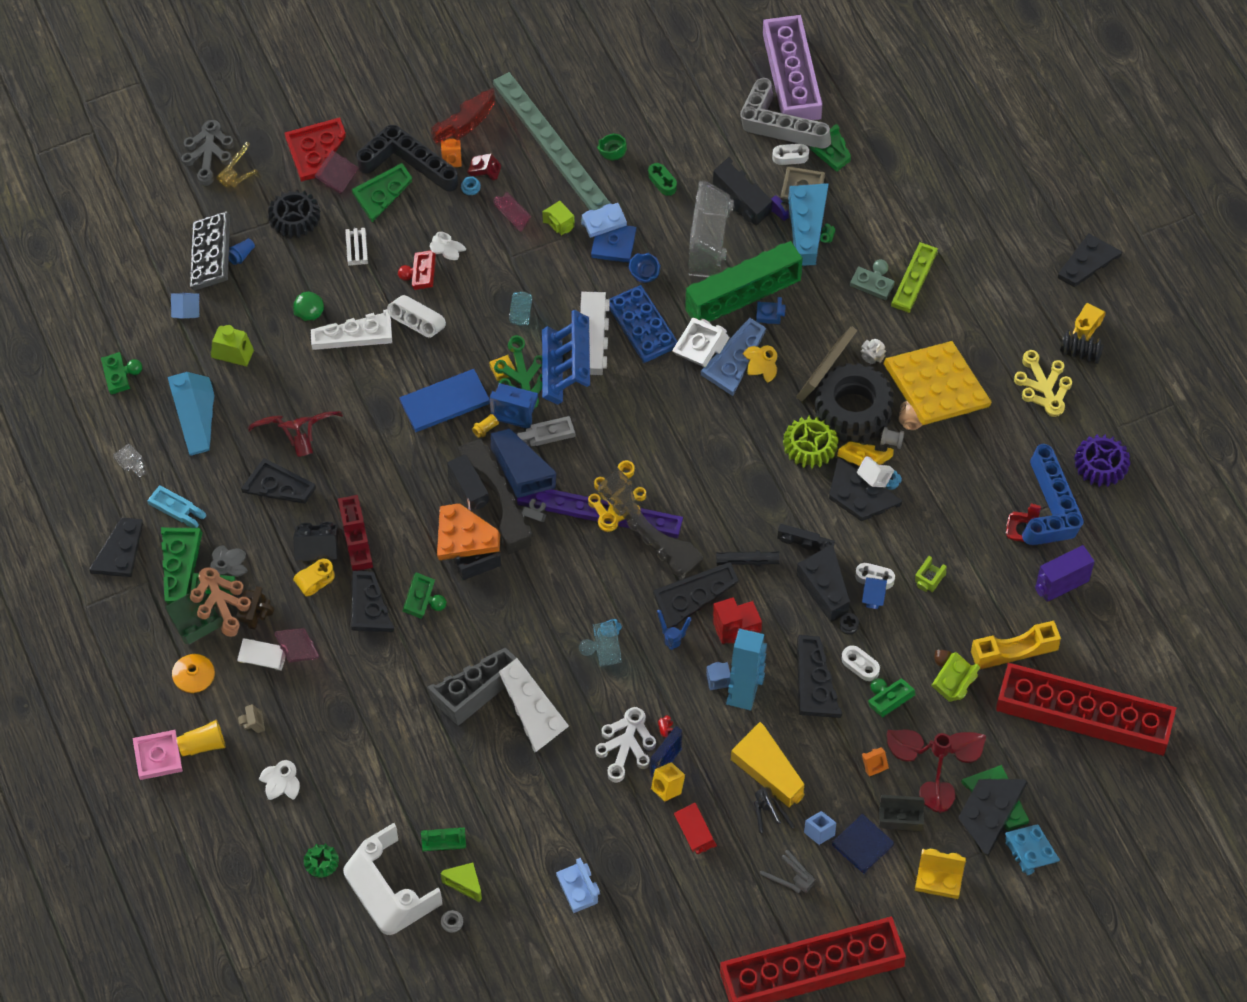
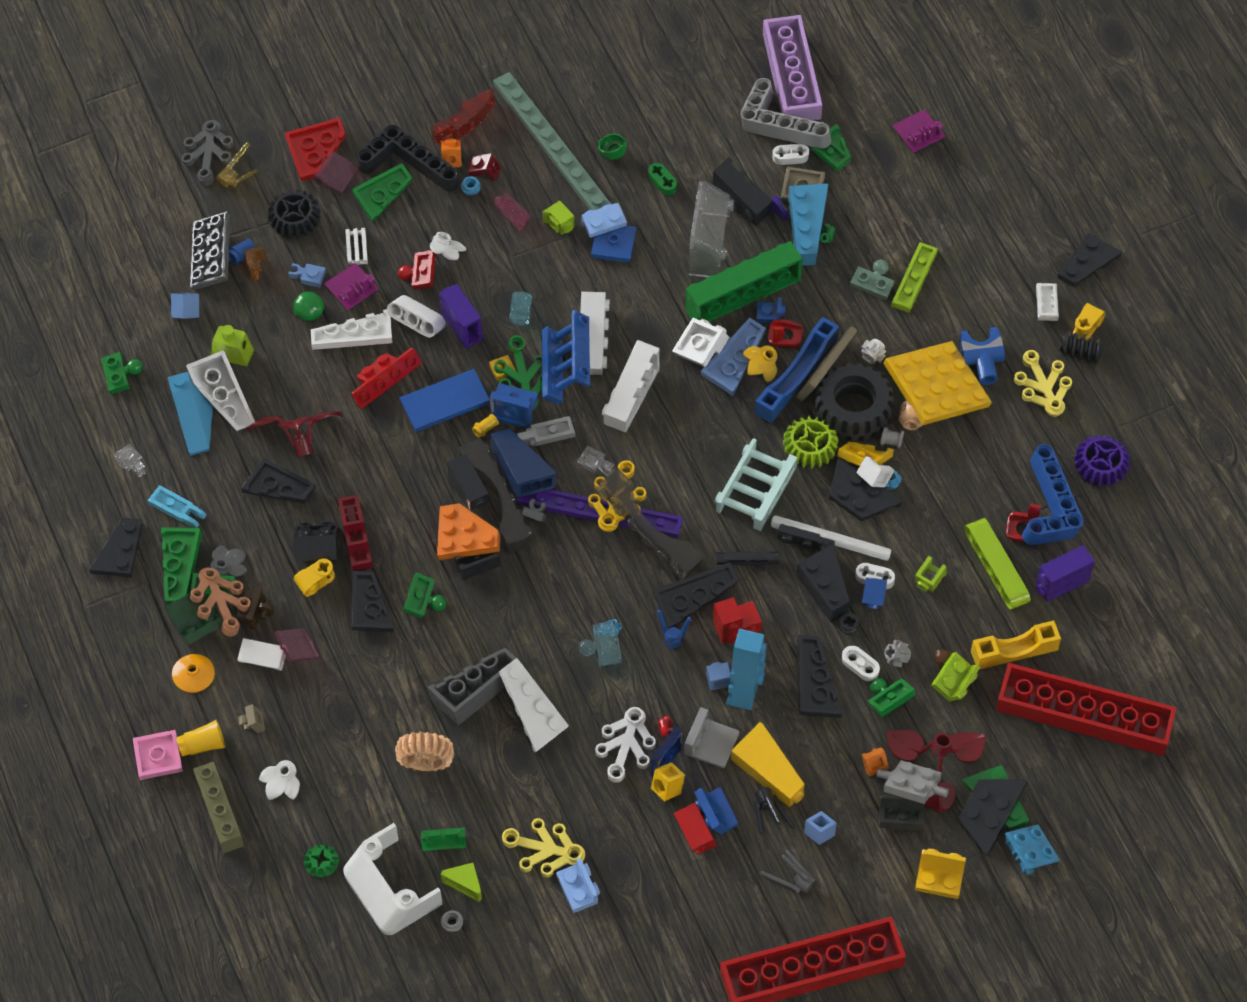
blue tile [609,285,678,363] -> none
blue hair [629,253,661,283] -> none
clear blue tile [832,814,894,874] -> none
none -> white wedge [186,350,255,431]
none -> olive brick [193,761,244,854]
none -> clear orange bracket [244,246,266,281]
none -> medium blue plate [288,263,326,288]
none -> magenta hinge [324,263,379,310]
none -> red bracket [351,347,422,409]
none -> light nougat gear [395,732,454,771]
none -> dark purple brick [439,284,483,349]
none -> light yellow plant [502,818,585,878]
none -> clear plate [577,446,615,477]
none -> white wedge [602,340,659,432]
none -> light grey bracket [684,707,739,768]
none -> blue bracket [694,787,739,835]
none -> light aqua fence [715,438,797,531]
none -> blue arch [755,317,839,424]
none -> red piece [768,319,803,348]
none -> white axle [771,515,891,561]
none -> light grey plate [877,760,949,804]
none -> light grey gear [885,640,911,667]
none -> magenta hinge [892,110,946,153]
none -> blue connector [960,327,1005,385]
none -> lime beam [964,518,1030,610]
none -> white plate [1036,283,1059,321]

